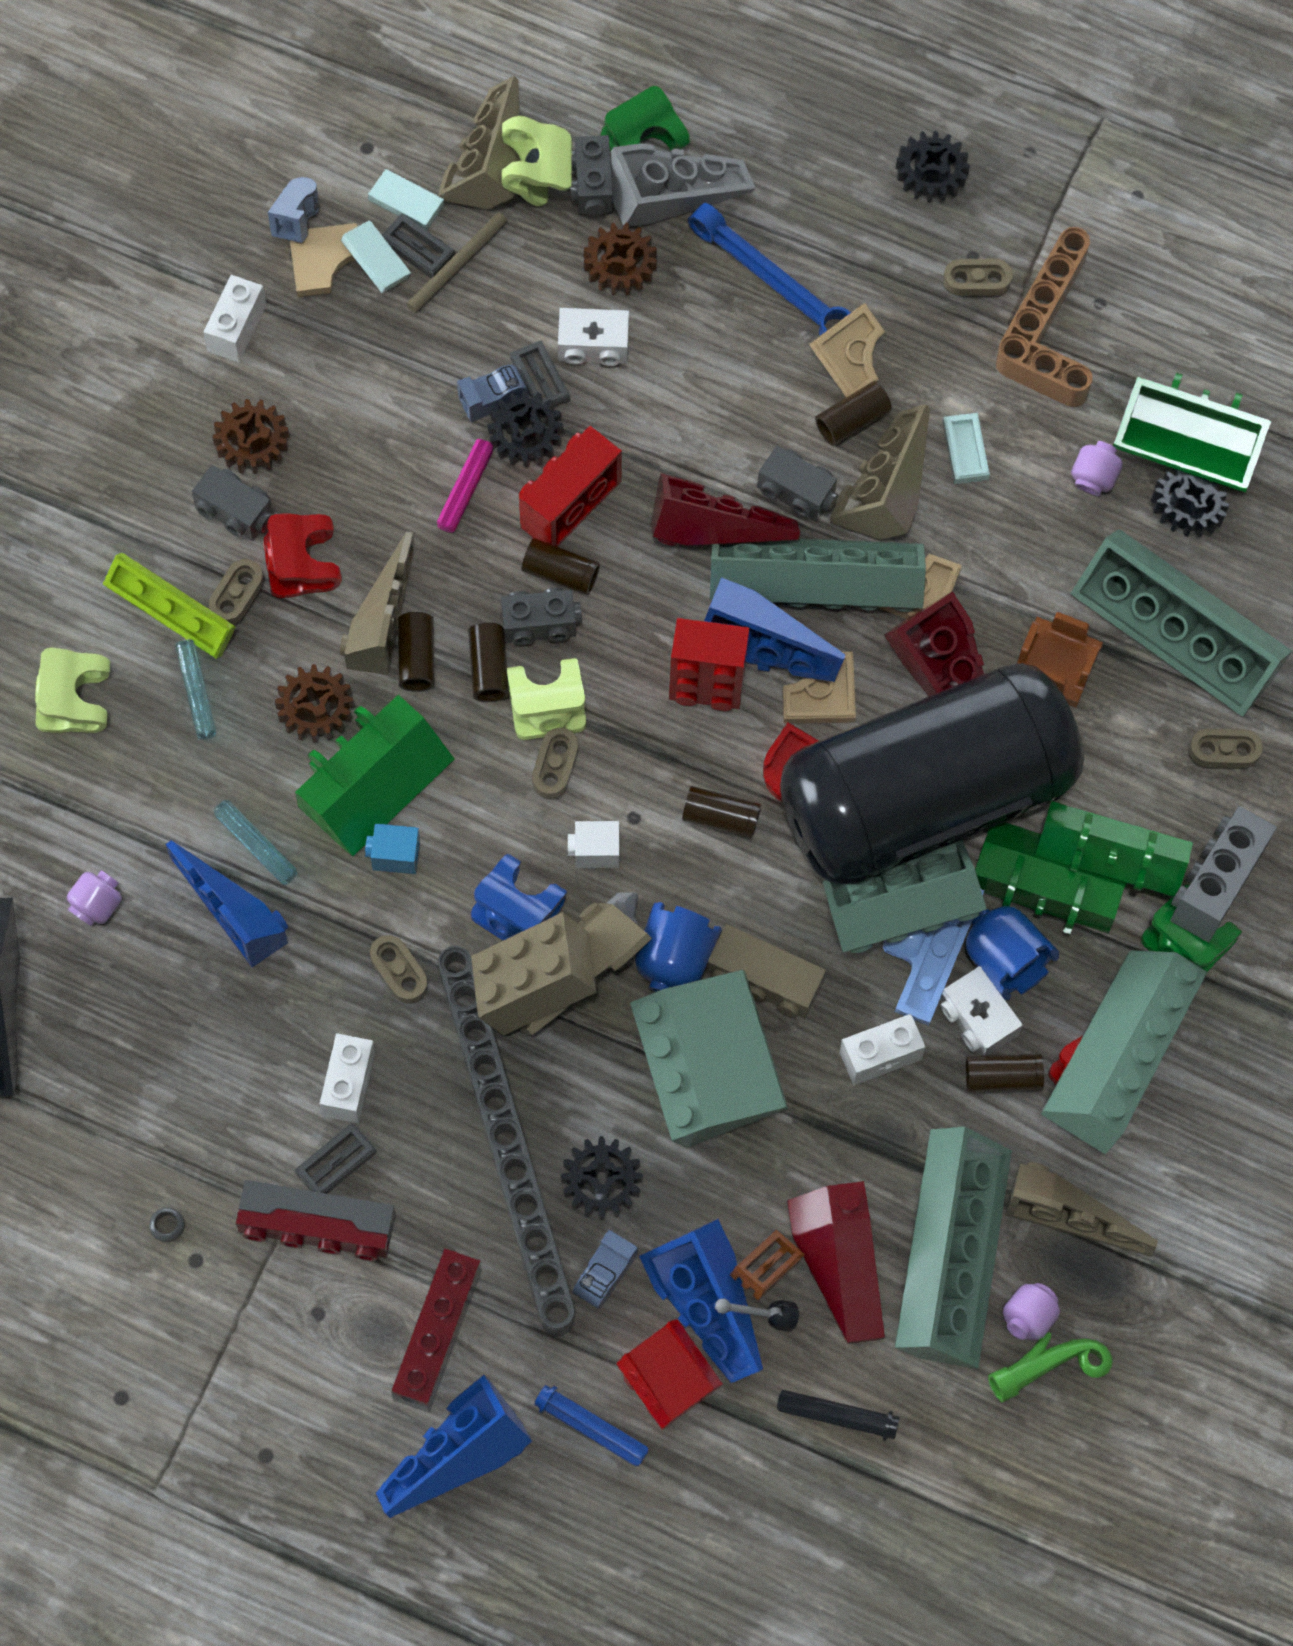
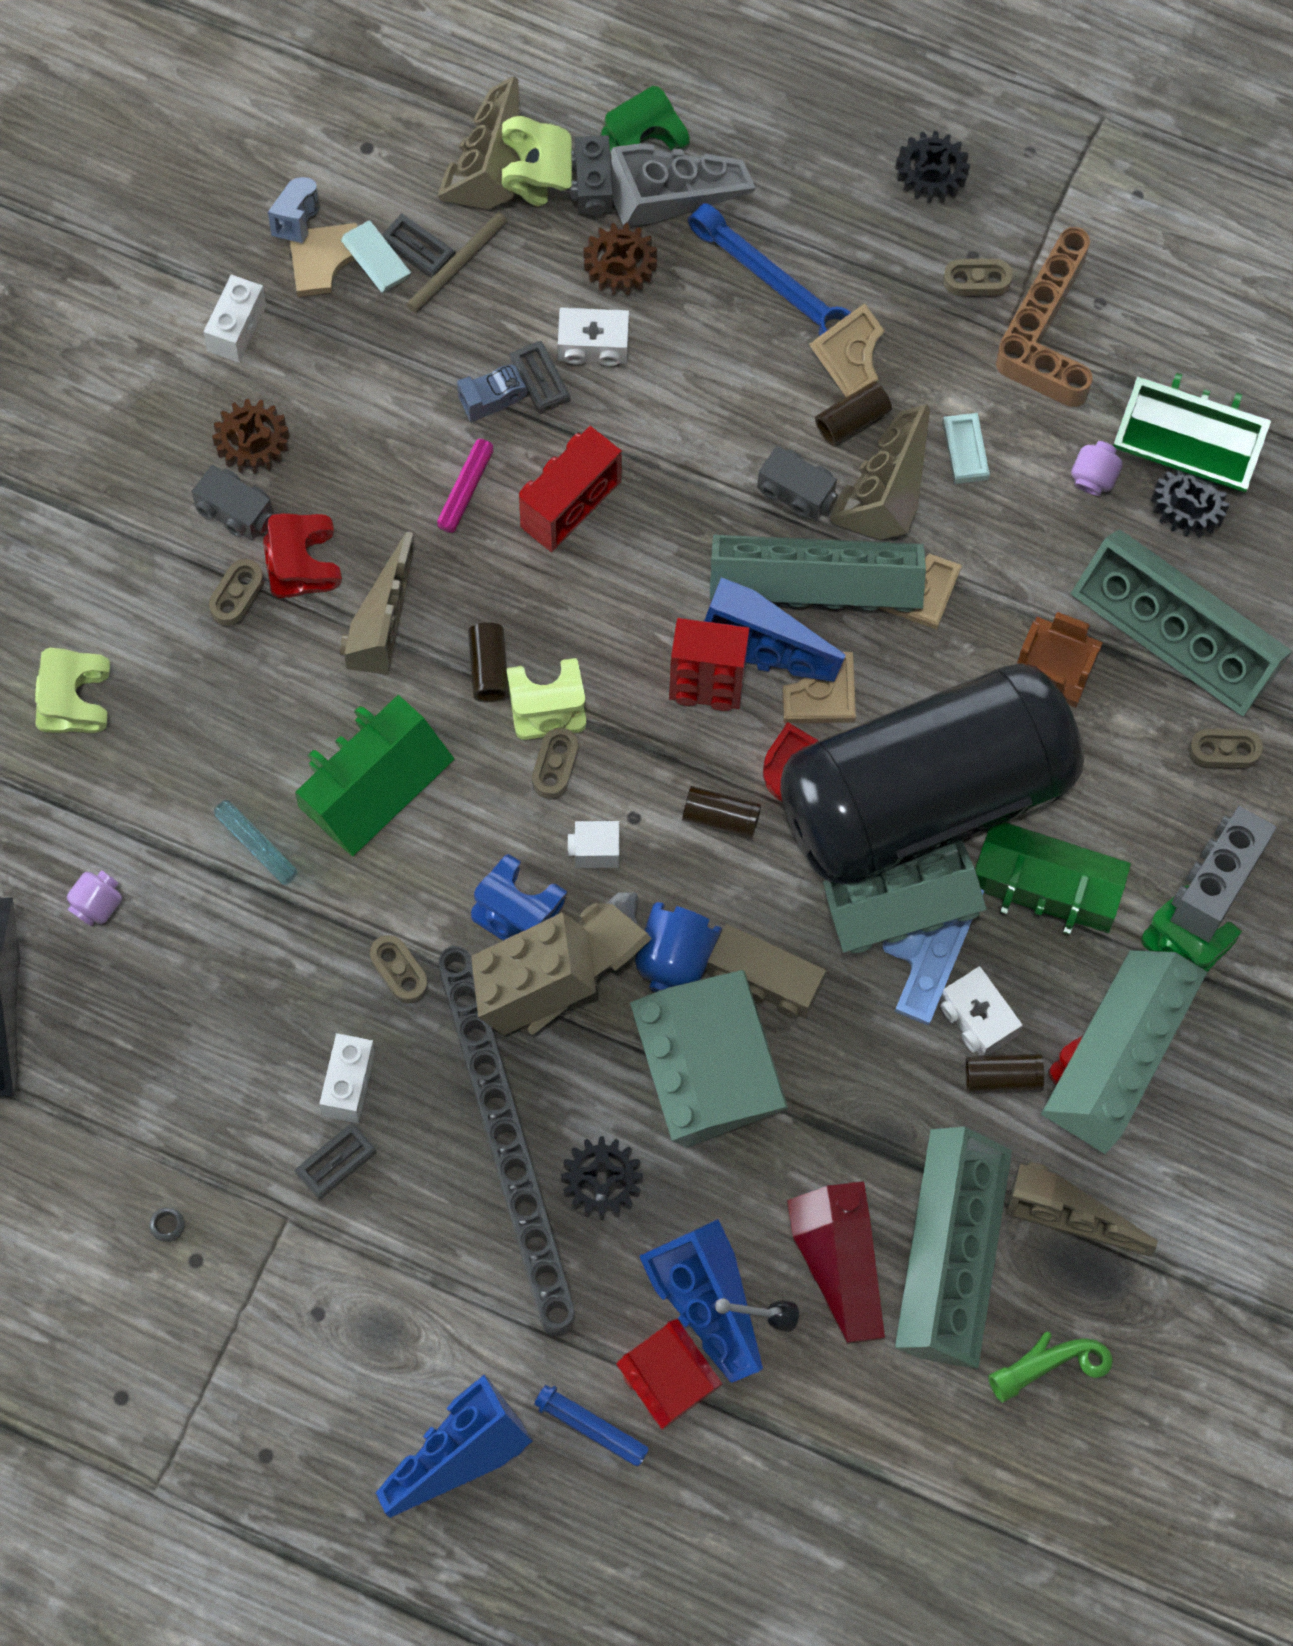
lime tile [103,553,236,659] -> none
blue wedge [165,840,289,967] -> none
clear light blue axle [175,639,216,740] -> none
piece [235,1180,396,1261] -> none
reddish brown gear [275,664,354,743] -> none
dark azure brick [365,824,420,874] -> none
light aqua tile [368,169,444,231] -> none
dark red piece [391,1248,482,1413] -> none
dark brown pin [398,612,435,692] -> none
black gear [487,390,564,467] -> none
dark grey brick [501,588,582,645] -> none
dark brown pin [521,538,600,595] -> none
sand blue leg [572,1230,638,1309] -> none
dark red wedge [651,473,800,546] -> none
dark orange tile [730,1230,805,1300] -> none
black axle [777,1390,900,1442] -> none
white brick [839,1014,925,1086] -> none
dark red wedge [884,591,984,696] -> none
blue cylinder [966,906,1059,1000] -> none
lavender head [1003,1283,1060,1340] -> none
green piece [1035,801,1193,897] -> none

